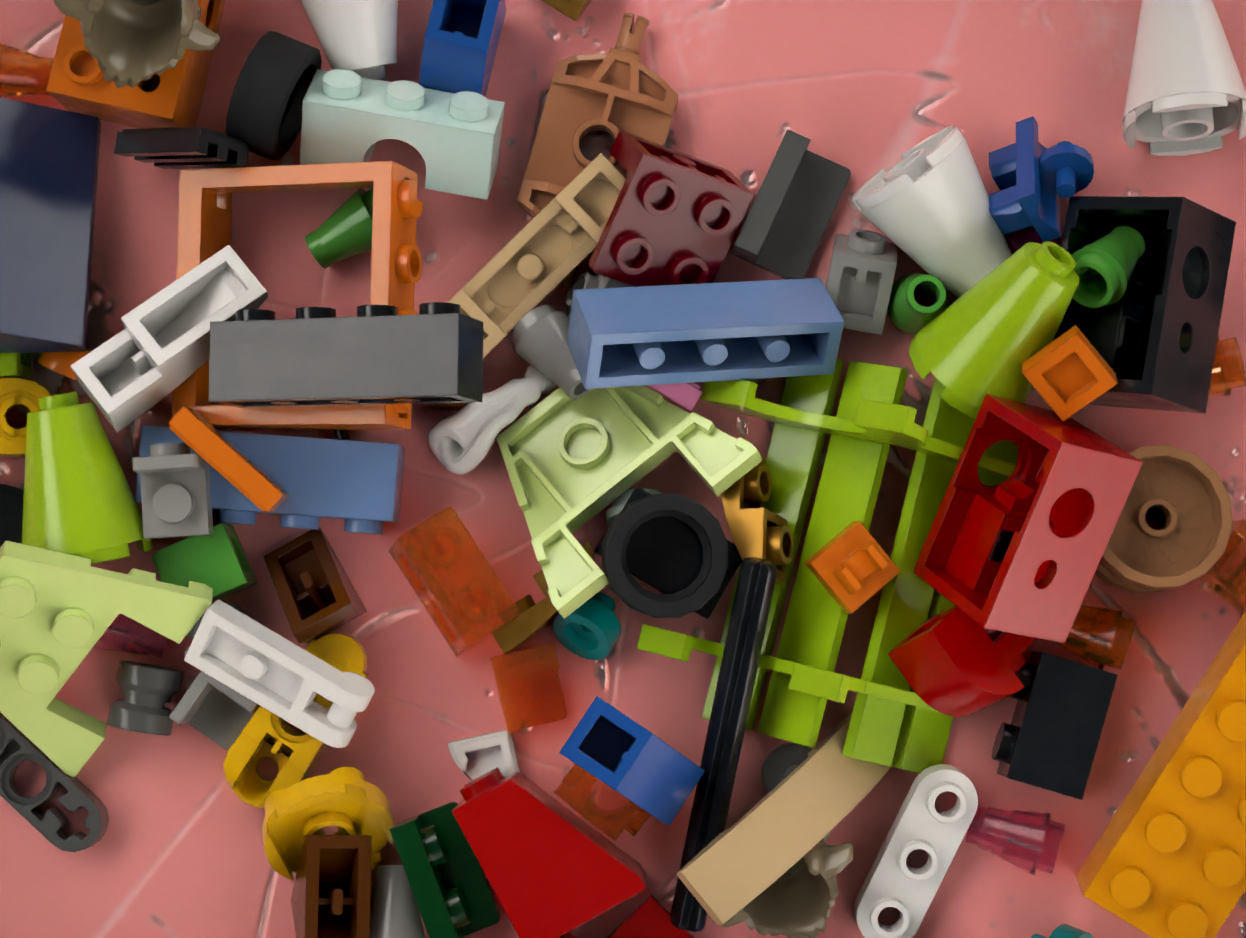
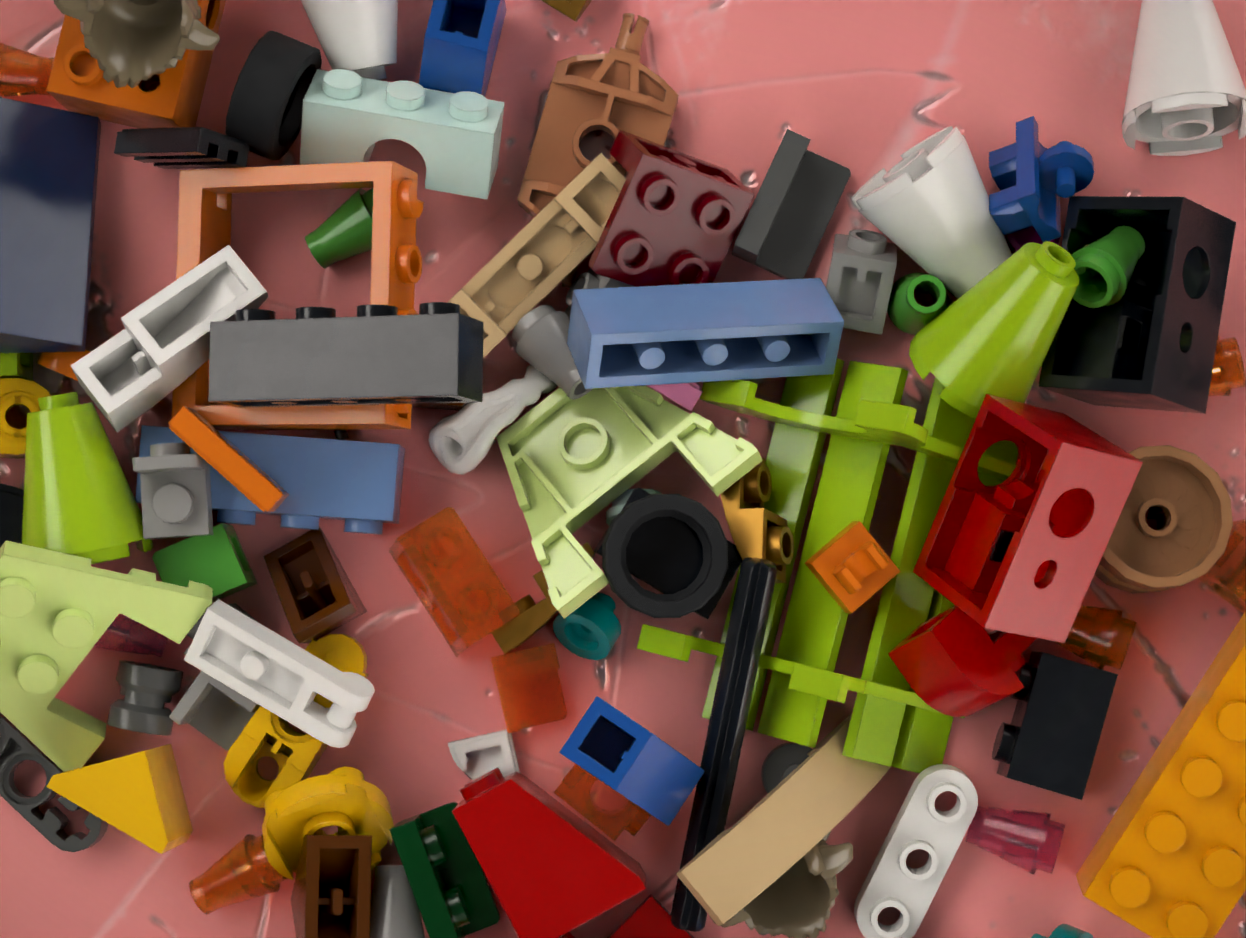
orange tile [1022,325,1118,422] -> none
none -> yellow slope [46,744,193,854]
none -> clear orange cone [189,834,288,914]

